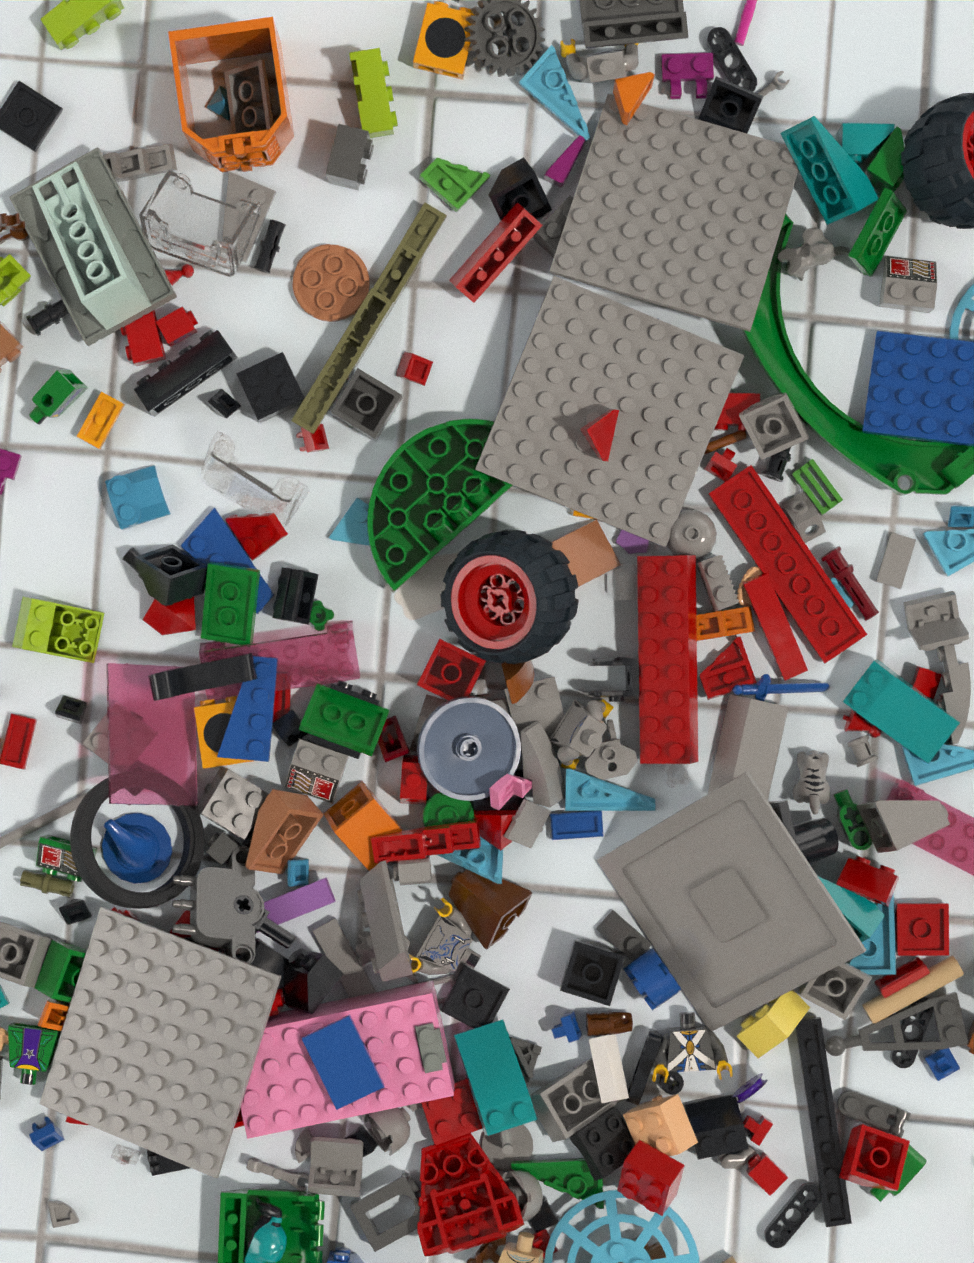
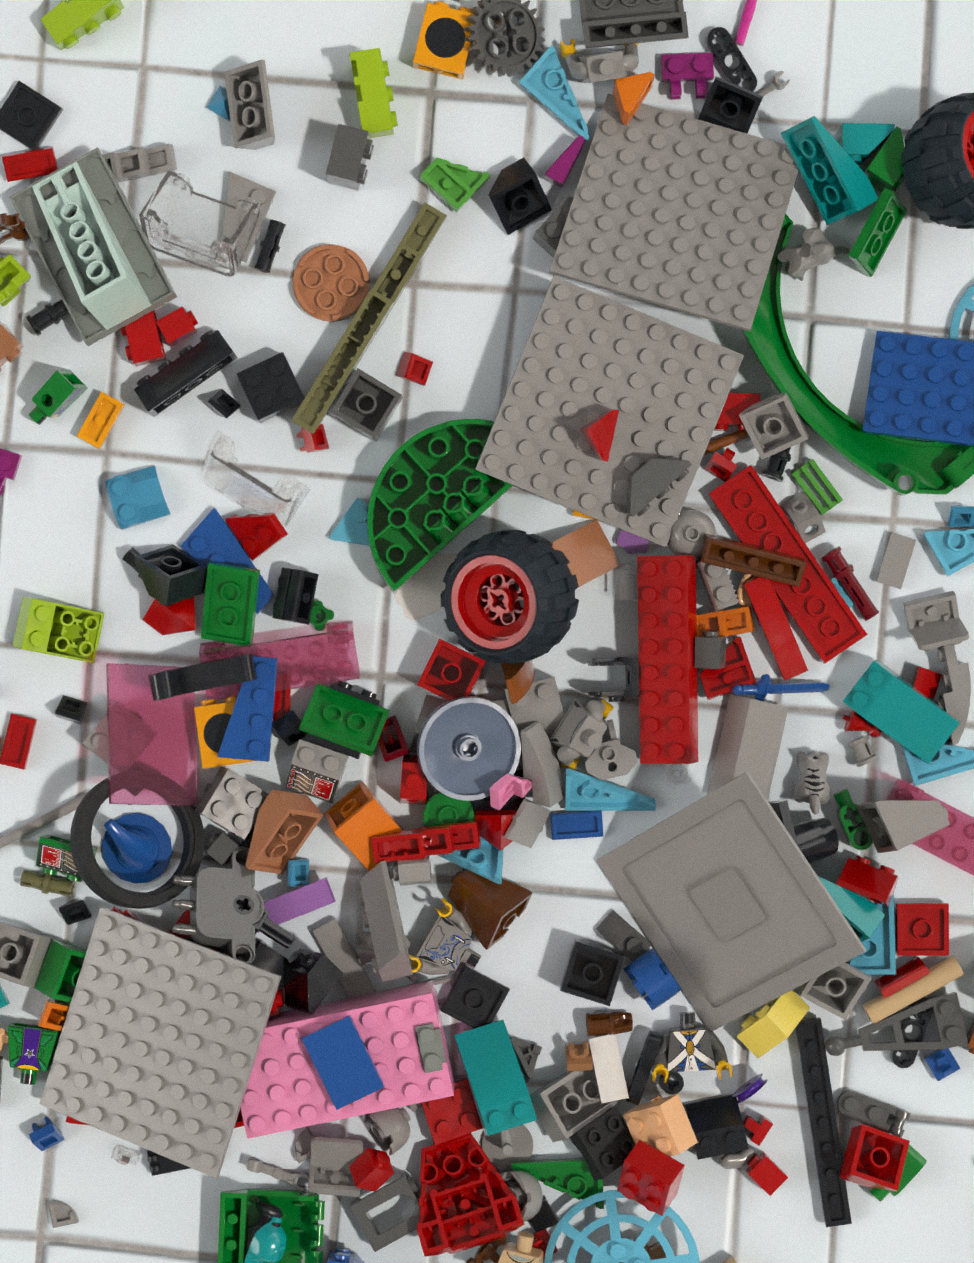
red piece [164,264,194,286] -> none
orange container [168,17,294,173] -> none
black slope [344,1125,378,1157] -> none
red brick [449,203,543,303] -> none
blue tile [551,1011,582,1043] -> none
black beam [764,1183,822,1248] -> none
light grey slope [879,256,937,313] -> none
none -> red tile [2,146,58,182]
none -> red brick [349,1148,394,1192]
none -> medium nougat tile [565,1041,593,1072]
none -> dark grey slope [626,458,692,517]
none -> dark grey brick [694,631,726,669]
none -> reddish brown slope [700,534,807,587]

